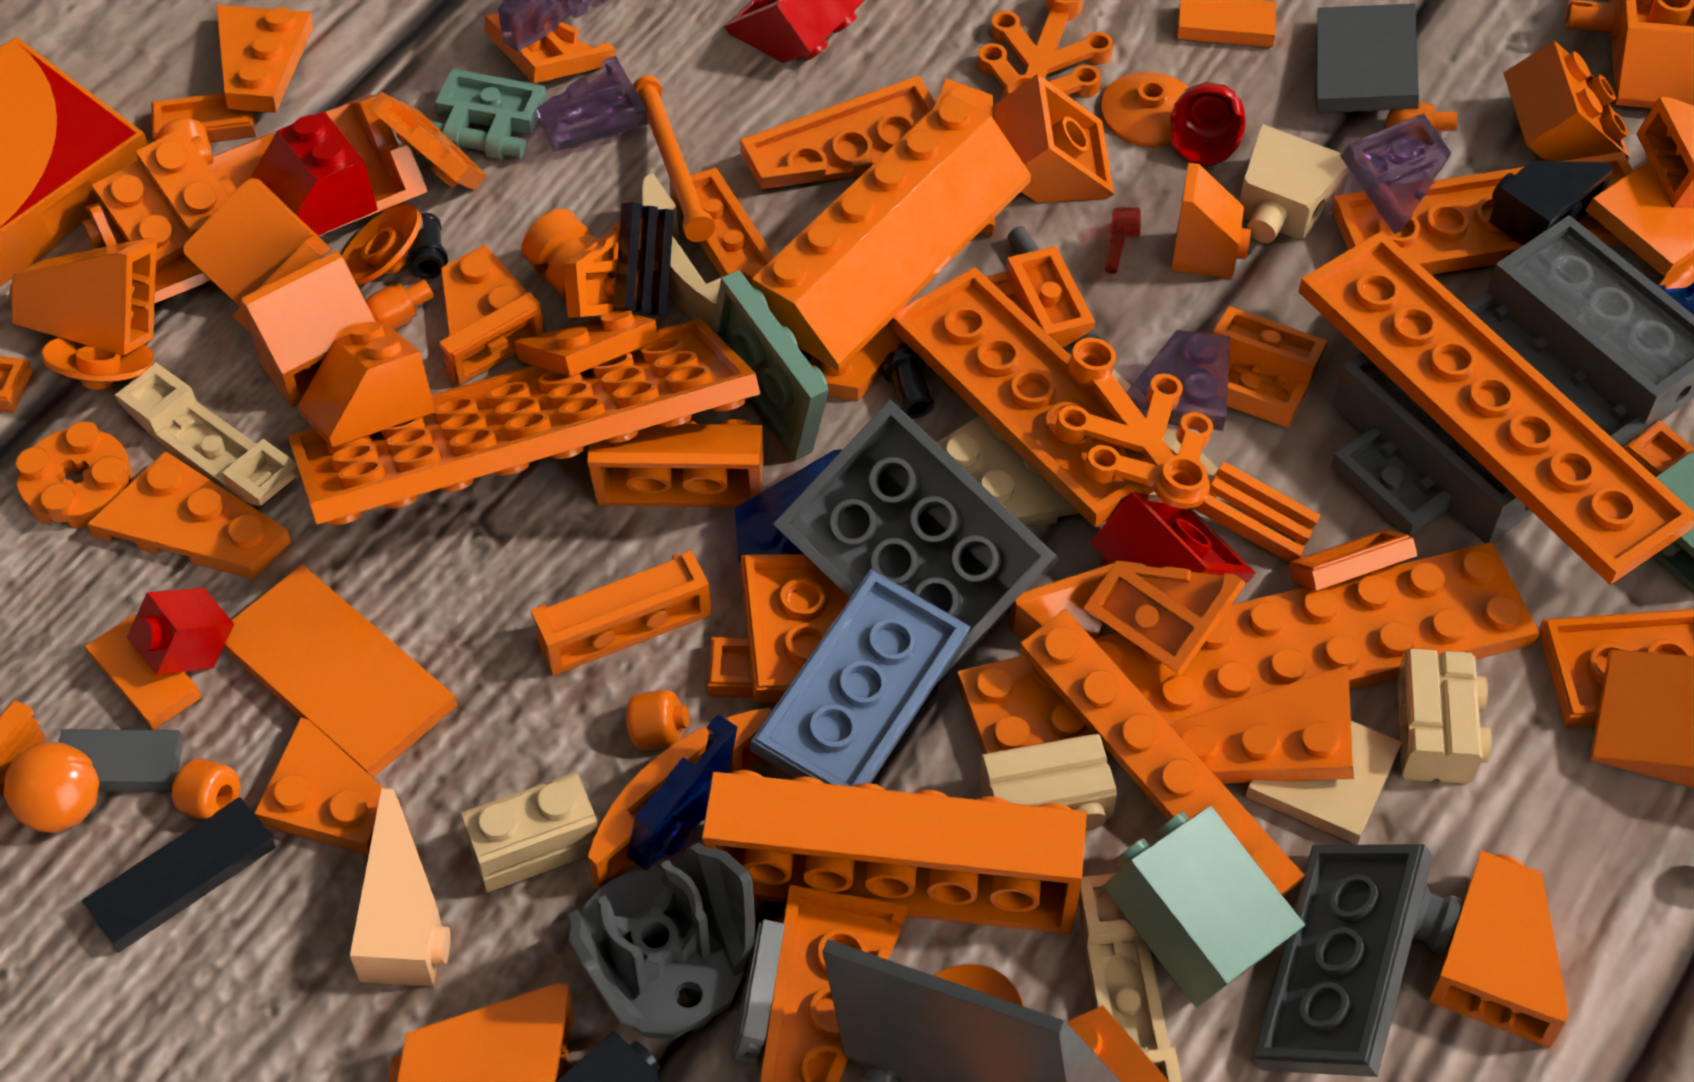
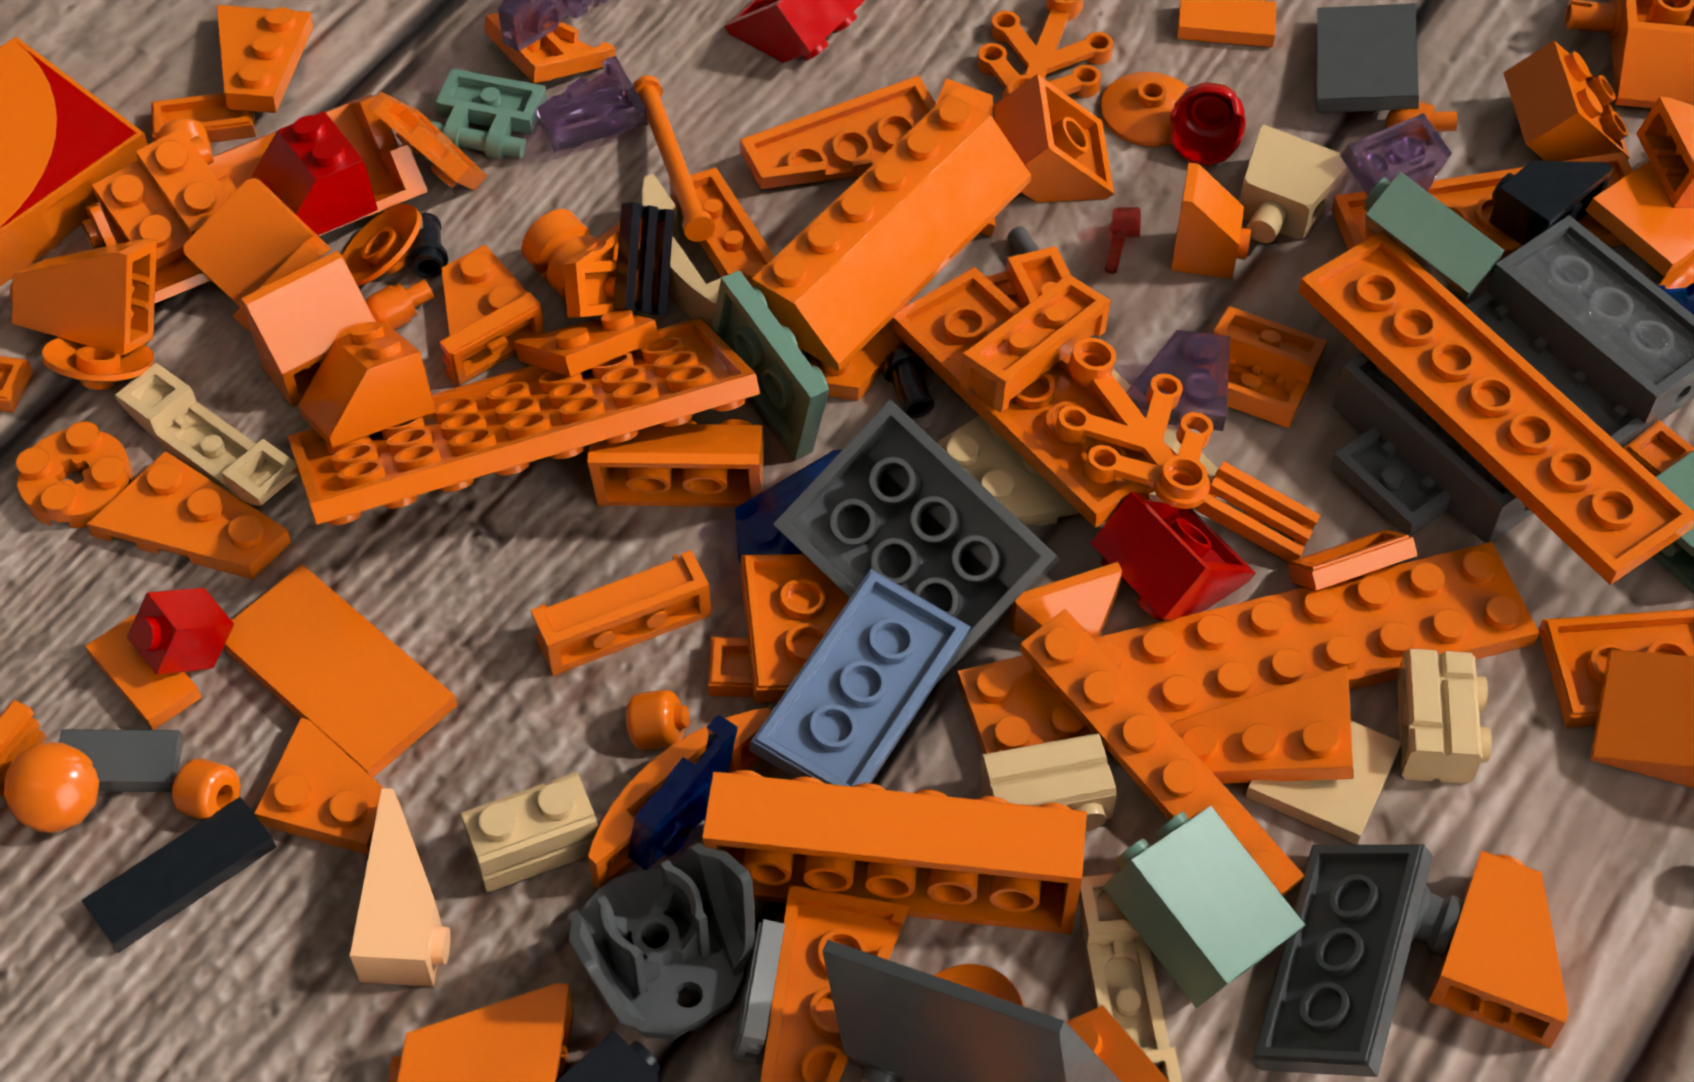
orange wing [1083,560,1246,676] -> none
none -> orange container [959,274,1111,413]
none -> sand green brick [1364,171,1505,302]

